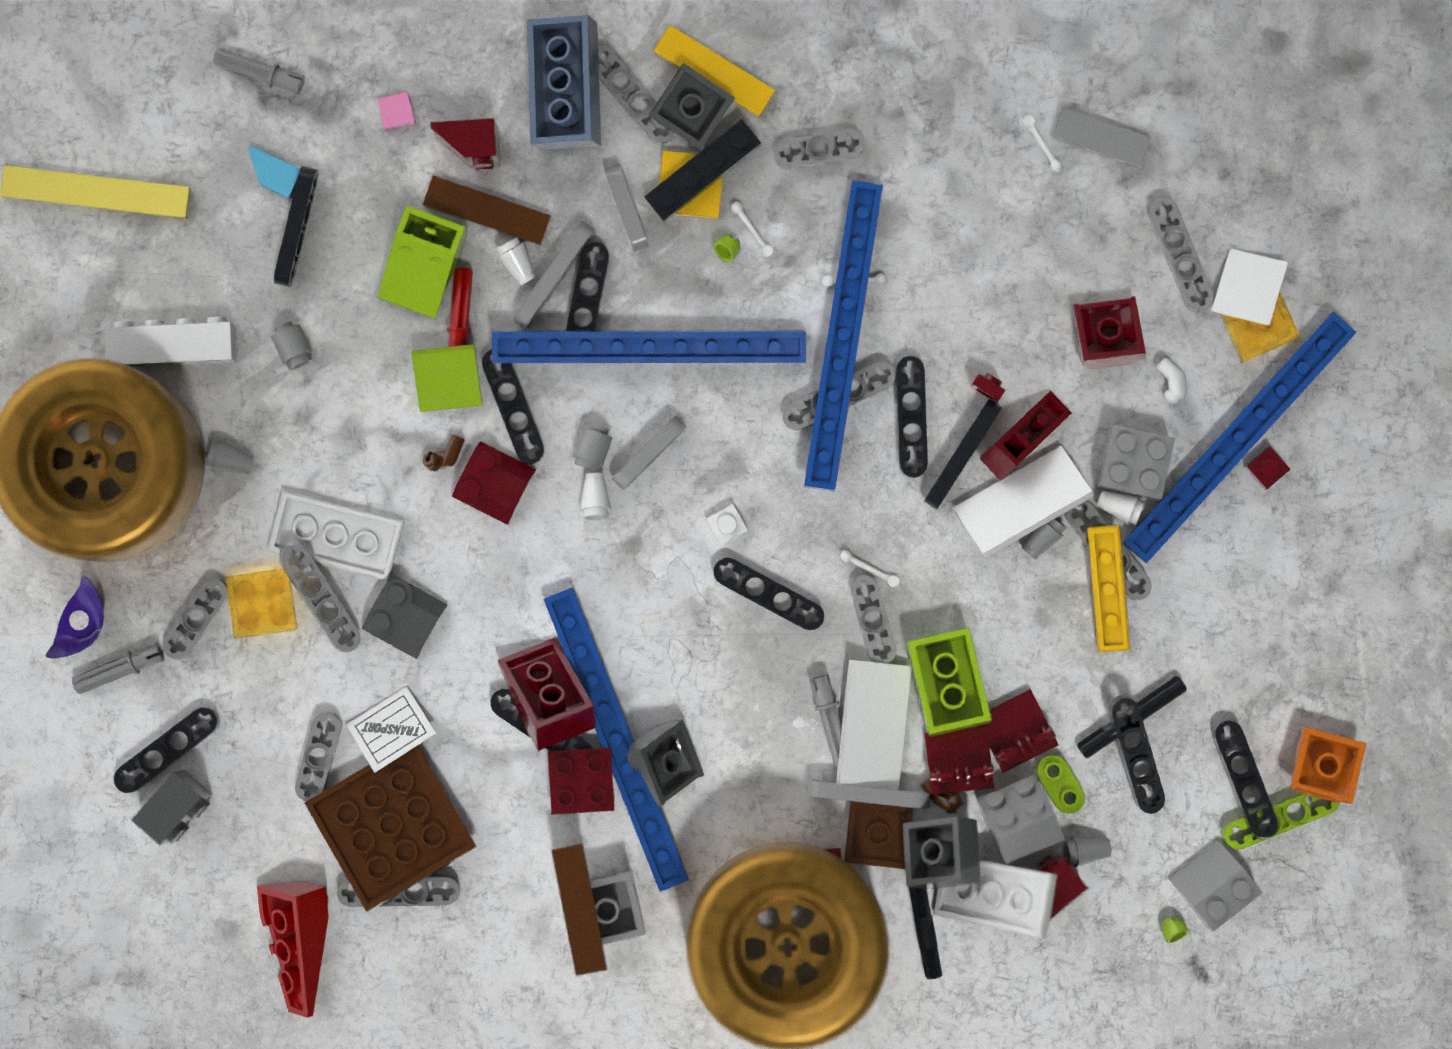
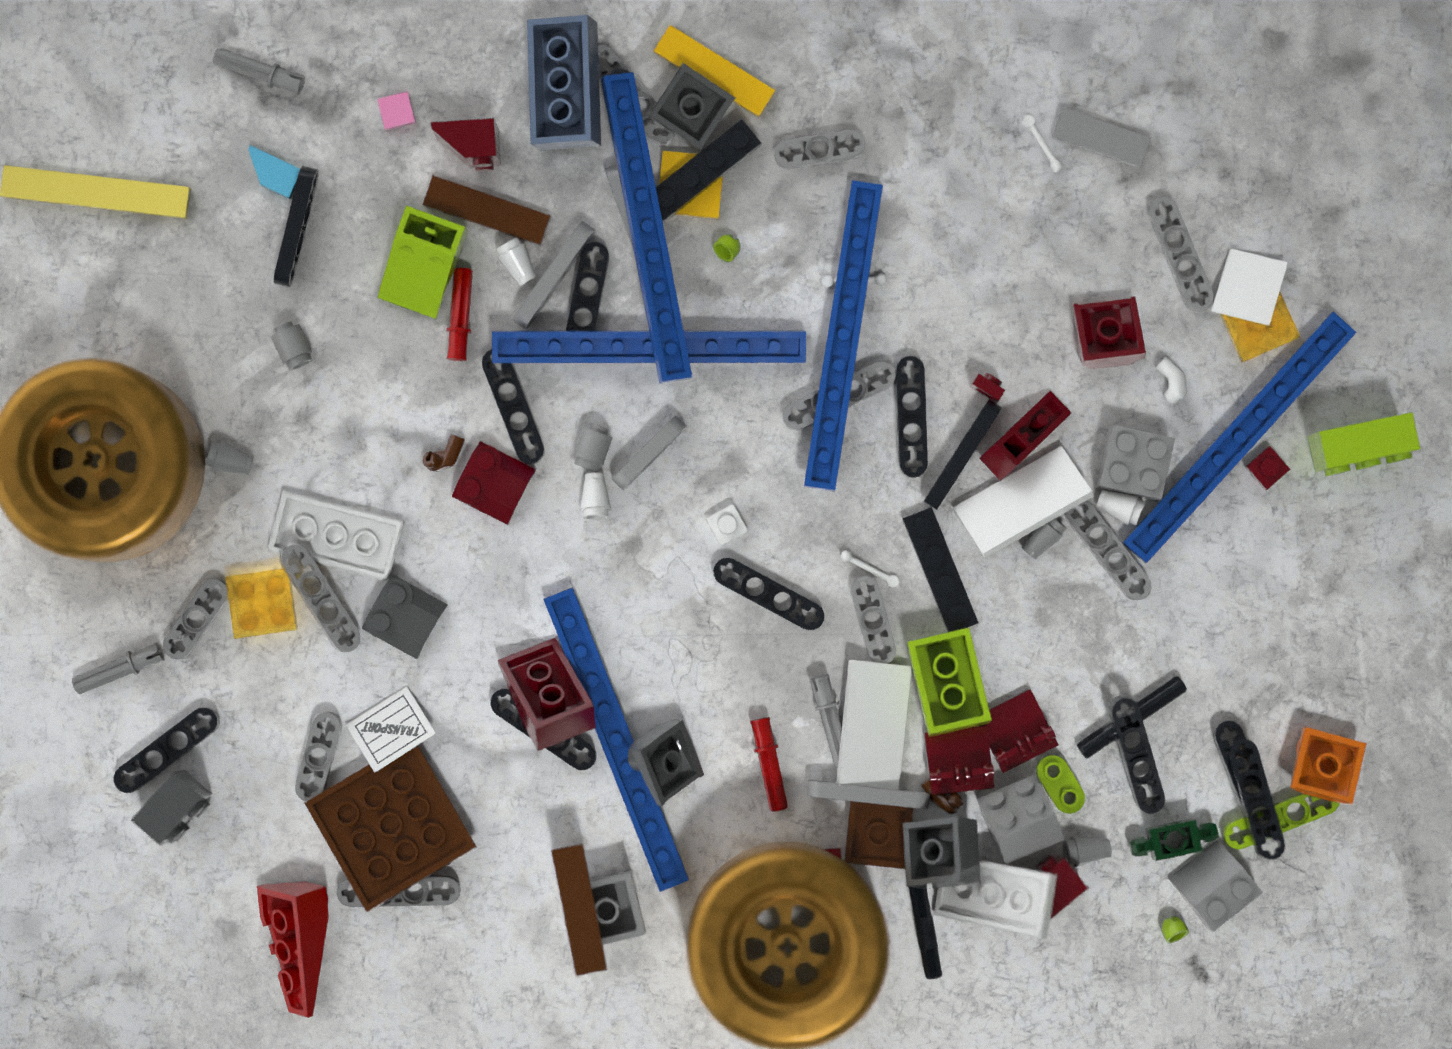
dark purple piece [45,575,104,659] -> none
white brick [104,317,237,367] -> none
lime tile [412,344,482,412] -> none
dark red hinge [548,748,615,815] -> none
white hinge [731,202,774,258] -> none
yellow tile [1087,525,1131,652] -> none
none -> blue plate [601,72,692,384]
none -> red axle [750,717,788,812]
none -> black plate [902,507,978,632]
none -> dark green piece [1129,818,1219,861]
none -> black beam [1228,739,1285,861]
none -> lime brick [1307,412,1421,477]

